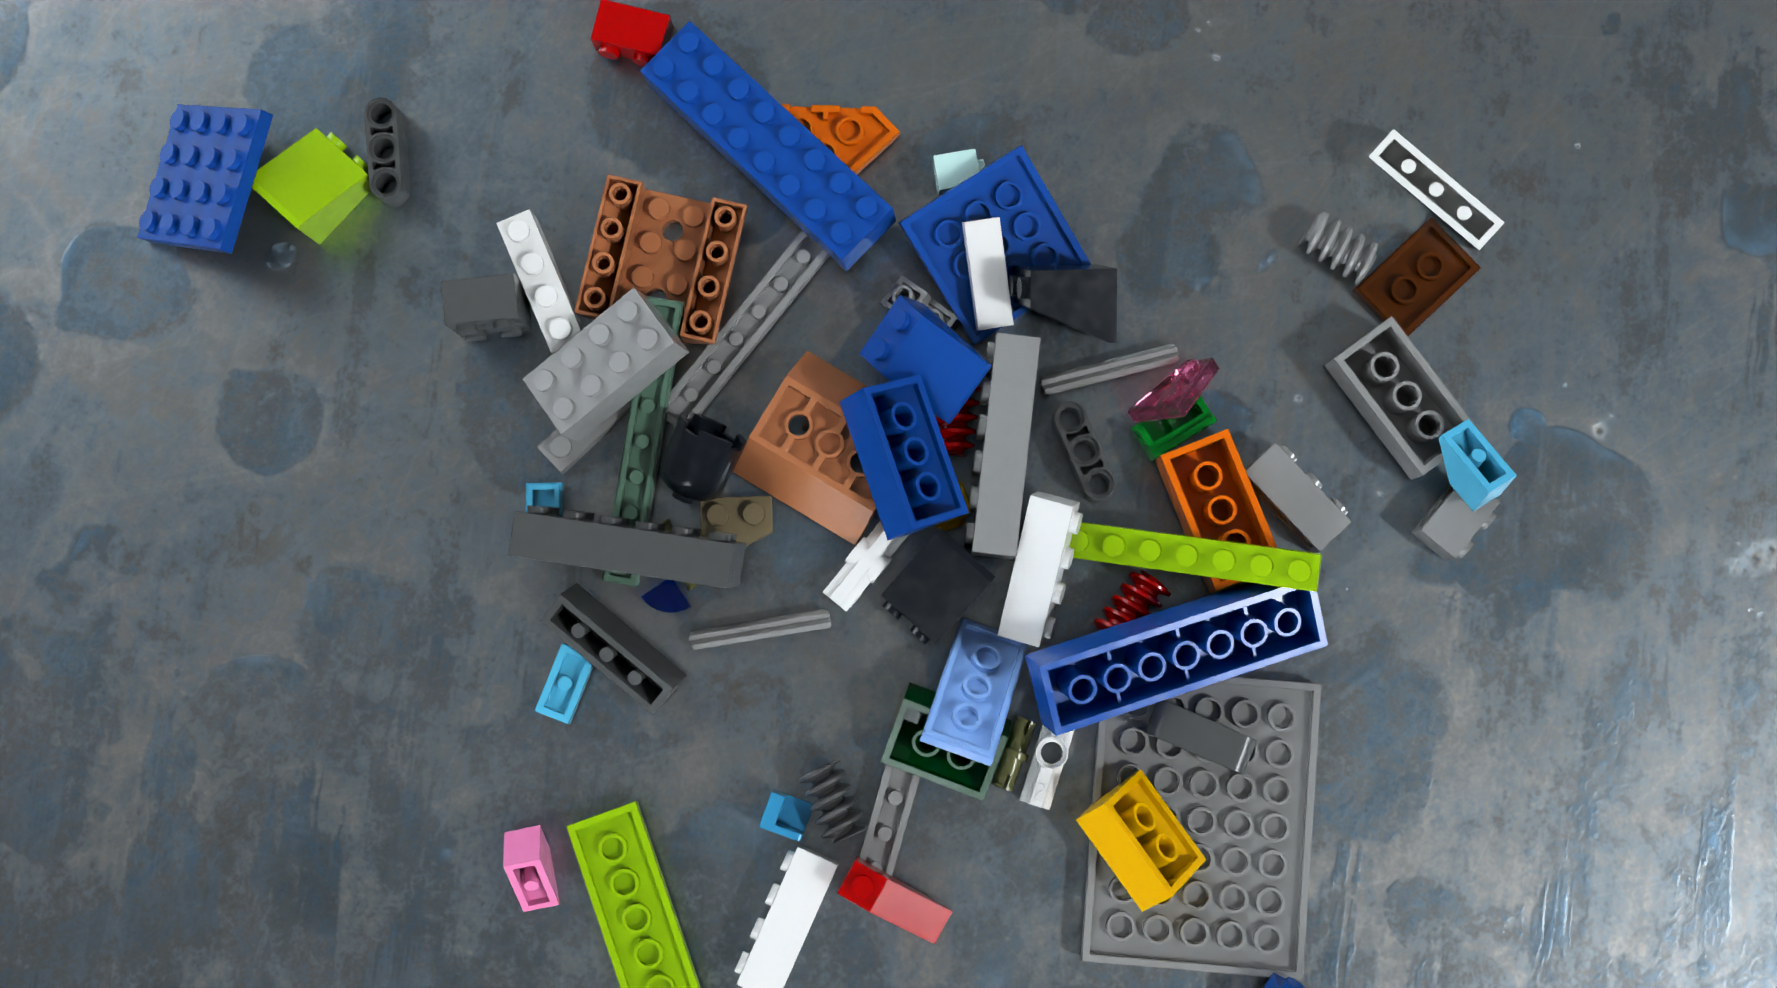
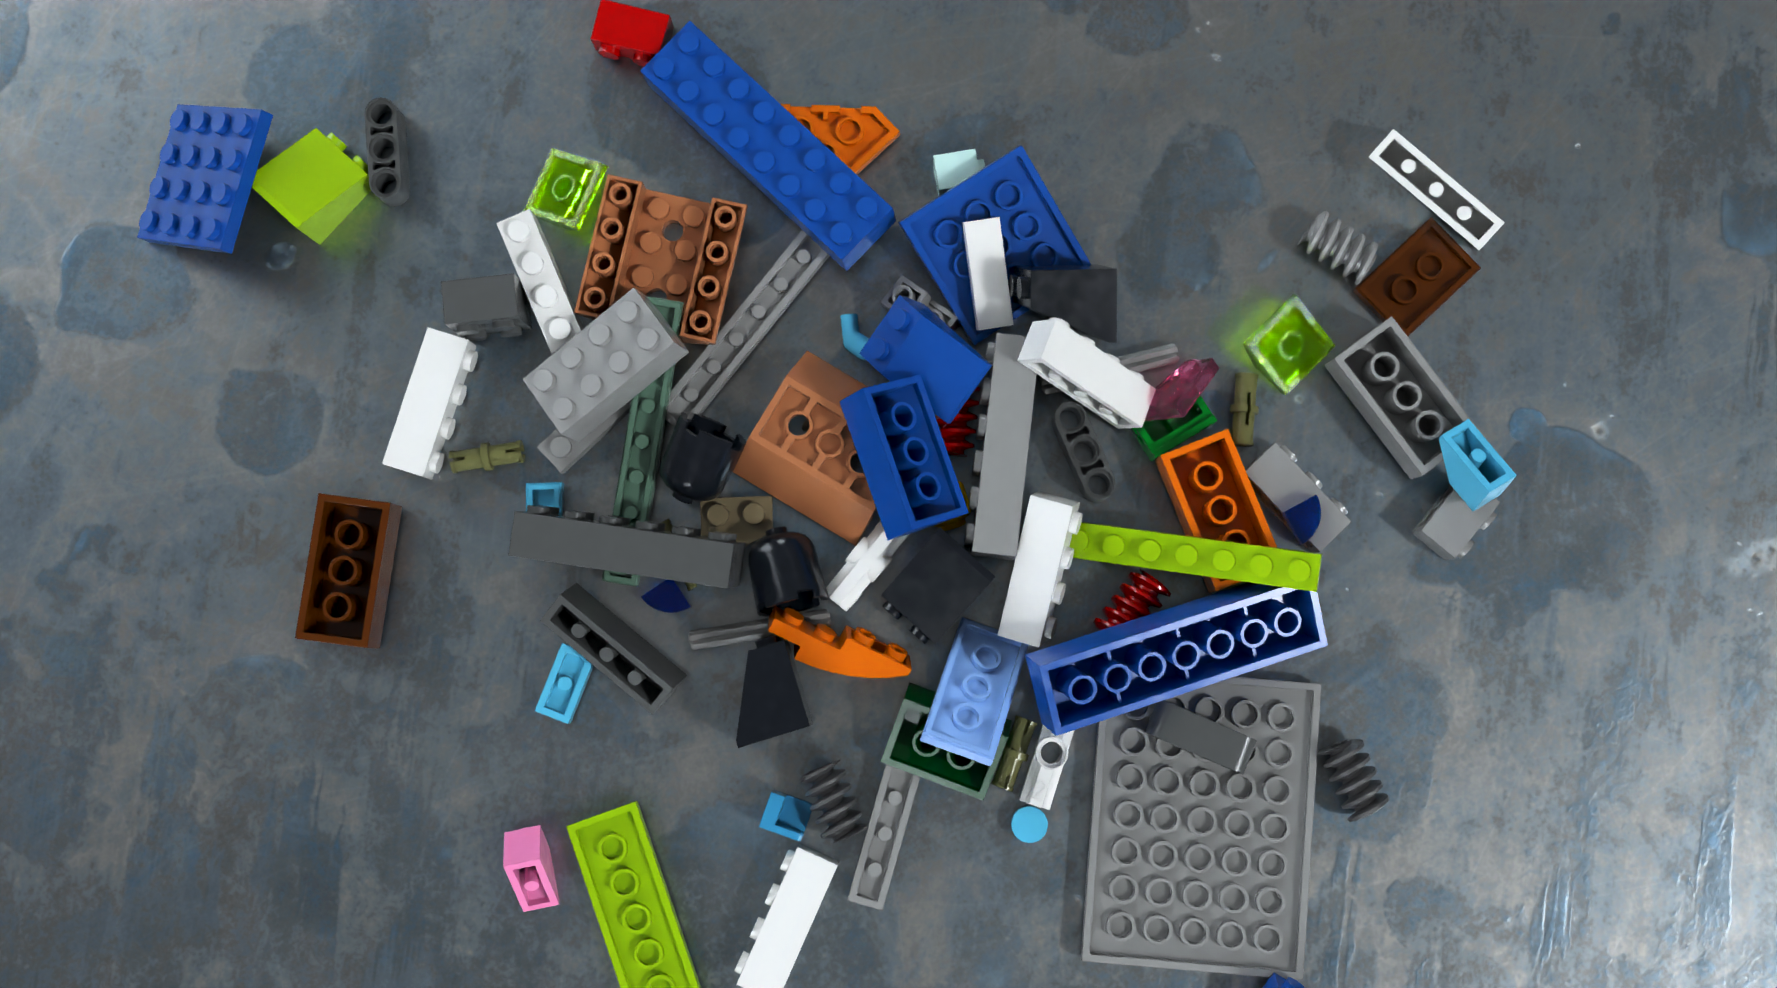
slope [837,856,953,944] -> none
yellow slope [1076,769,1206,912] -> none
none -> reddish brown brick [295,493,402,649]
none -> white brick [382,327,478,480]
none -> olive pin [449,440,526,474]
none -> clear neon green slope [523,148,608,231]
none -> black slope [736,635,813,748]
none -> black cylinder [748,527,829,617]
none -> orange slope [768,606,912,678]
none -> medium azure arm [840,314,869,360]
none -> medium azure tile [1011,805,1048,843]
none -> white brick [1017,317,1156,429]
none -> olive pin [1229,372,1259,447]
none -> clear neon green slope [1243,294,1335,395]
none -> clear blue tile [1282,495,1321,545]
none -> flat silver piece [1317,739,1389,822]

